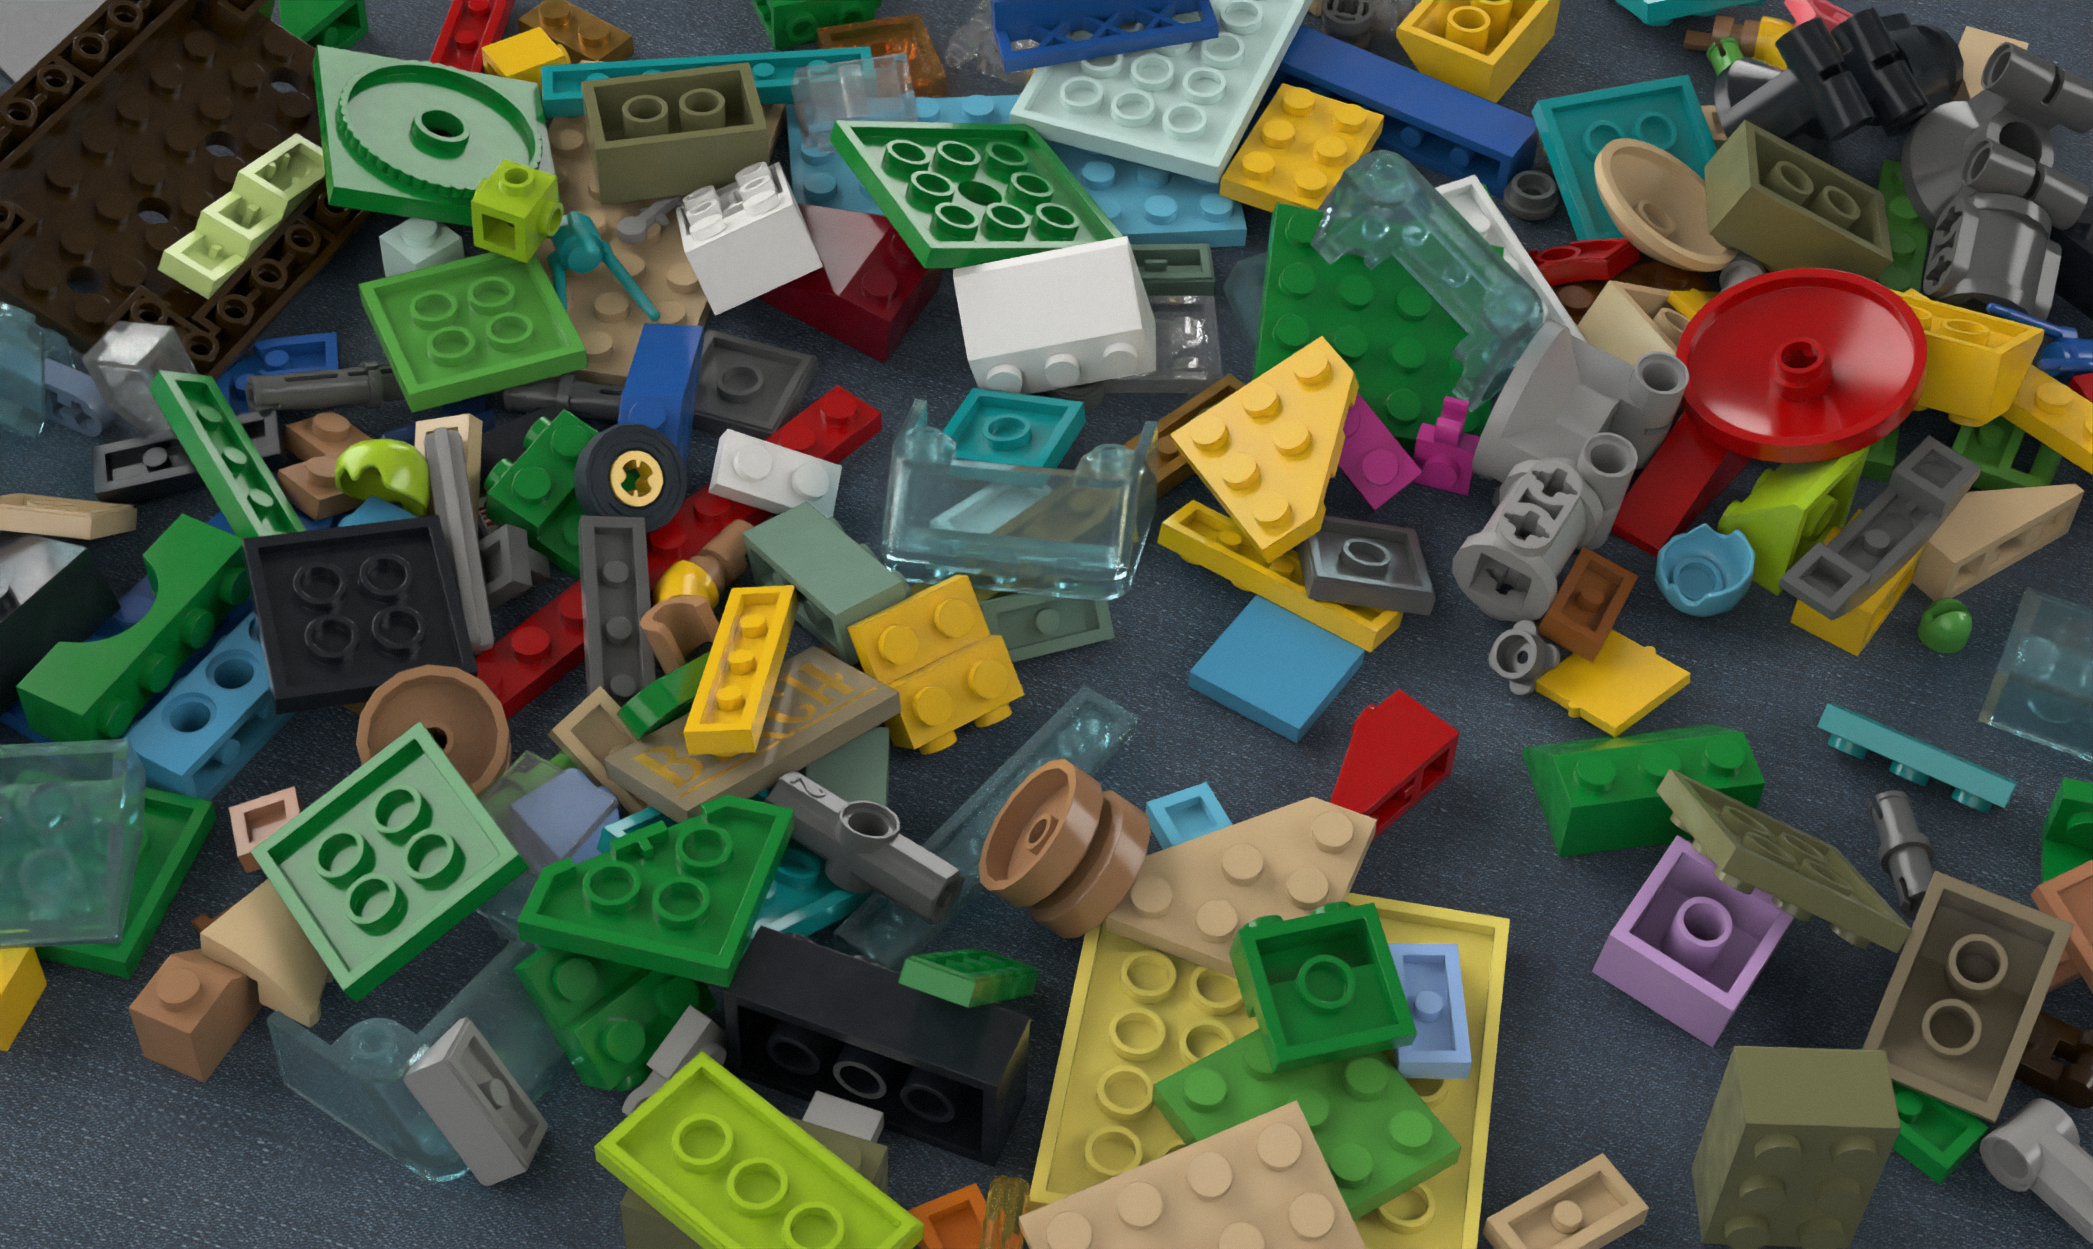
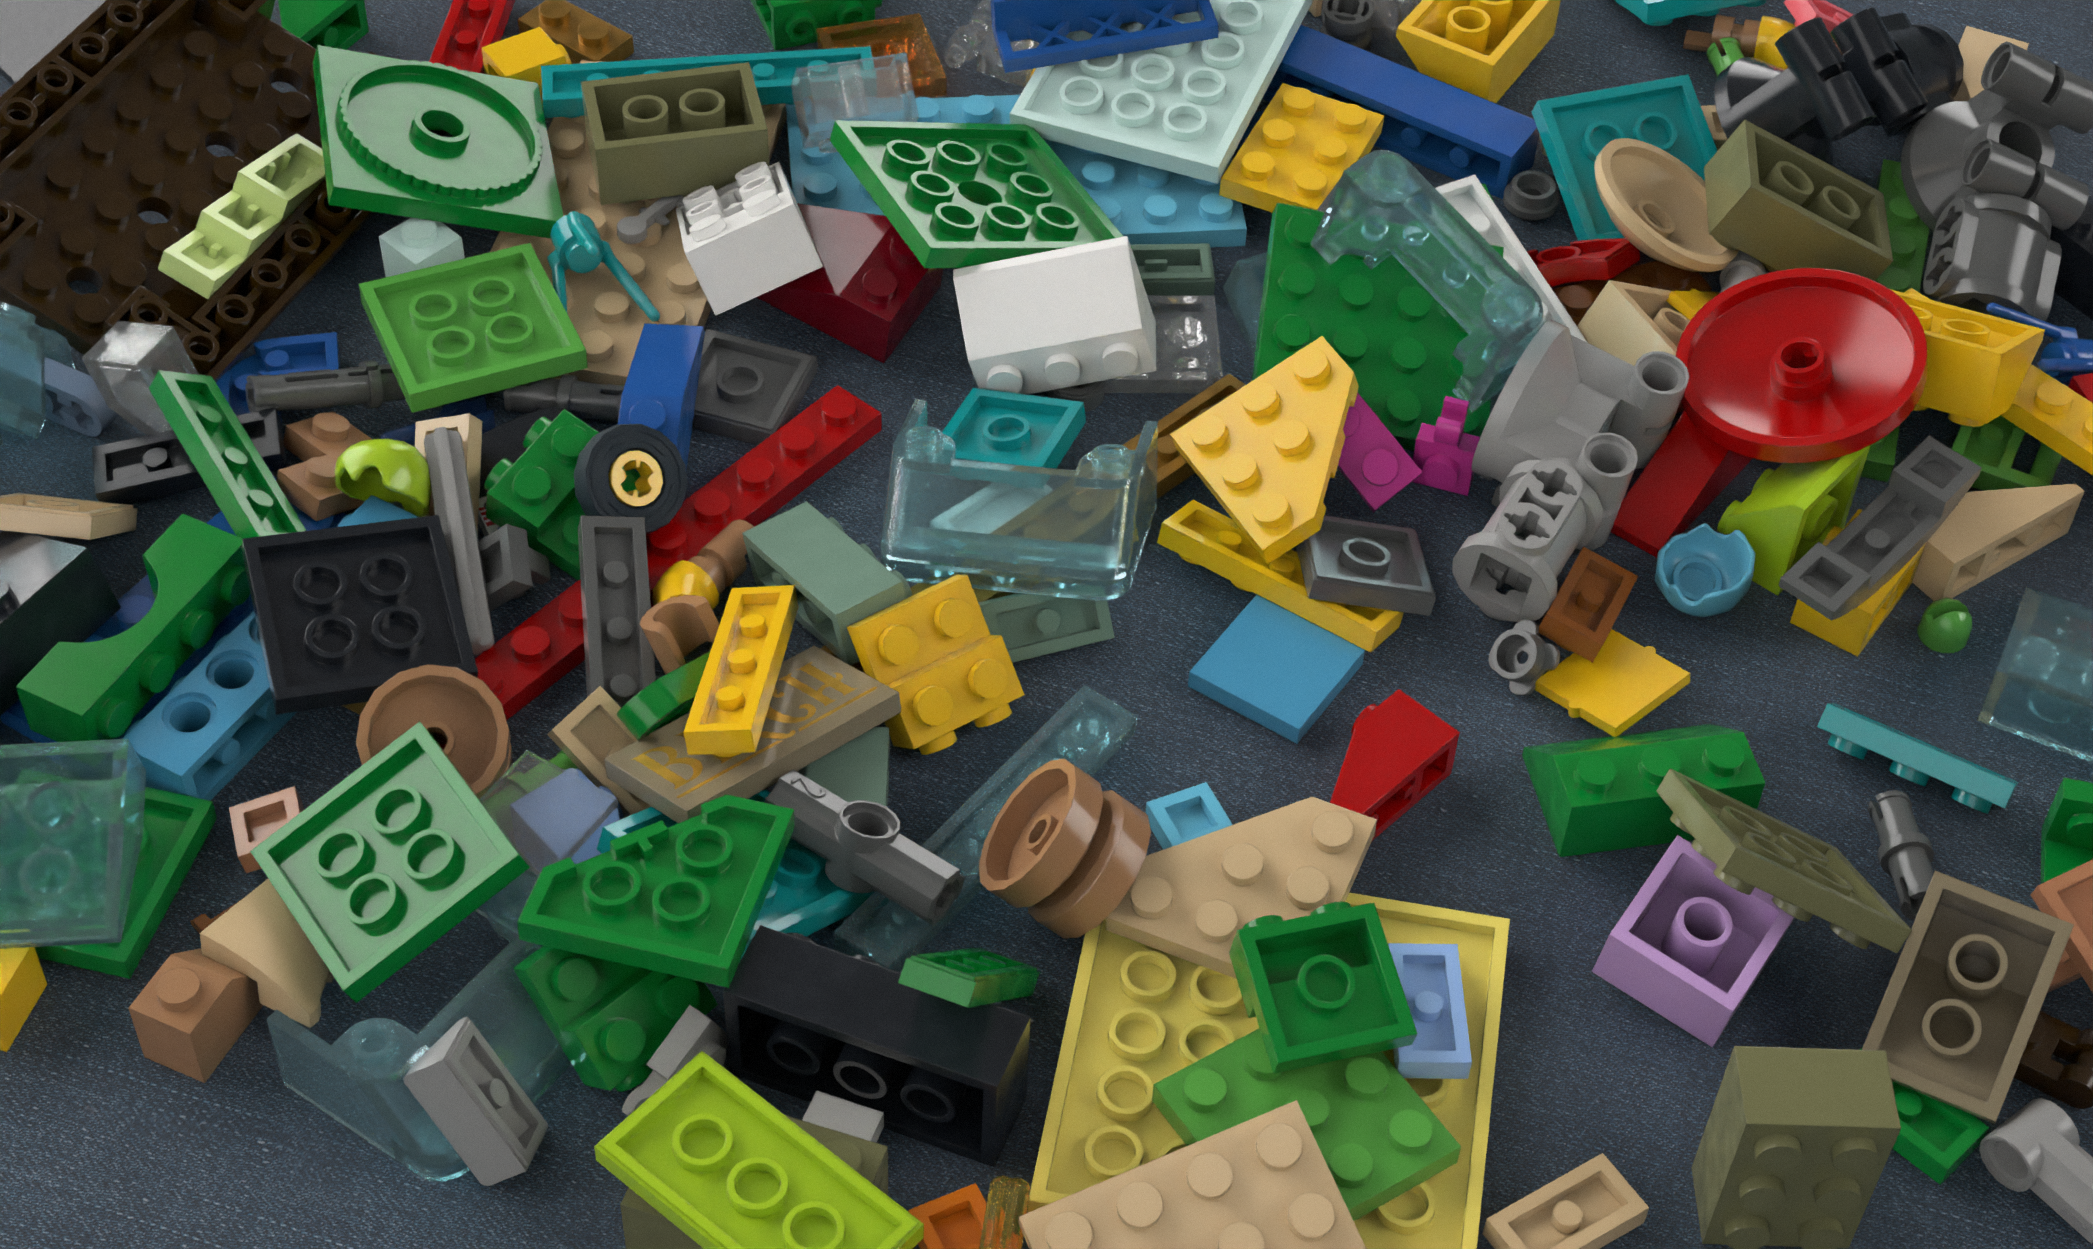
lime brick [471,159,564,263] -> none
white plate [708,429,842,519] -> none

